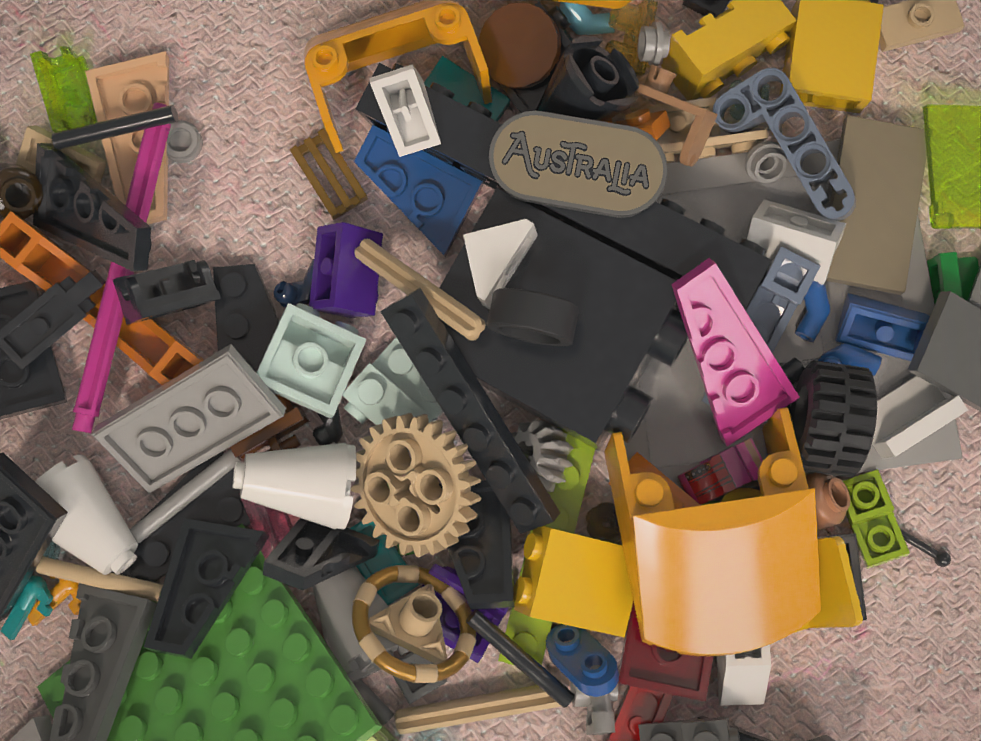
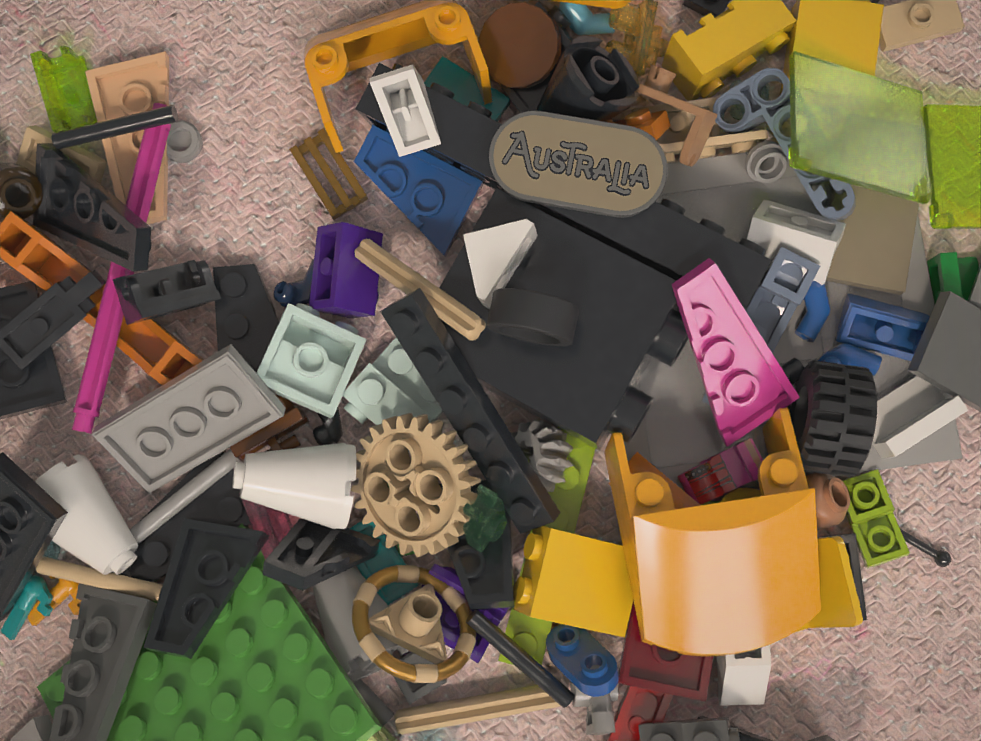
clear smoke plate [586,502,621,543] -> none
light grey plate [638,22,670,66] -> none
none -> clear green plate [463,484,507,552]
none -> clear neon green piece [788,51,932,204]

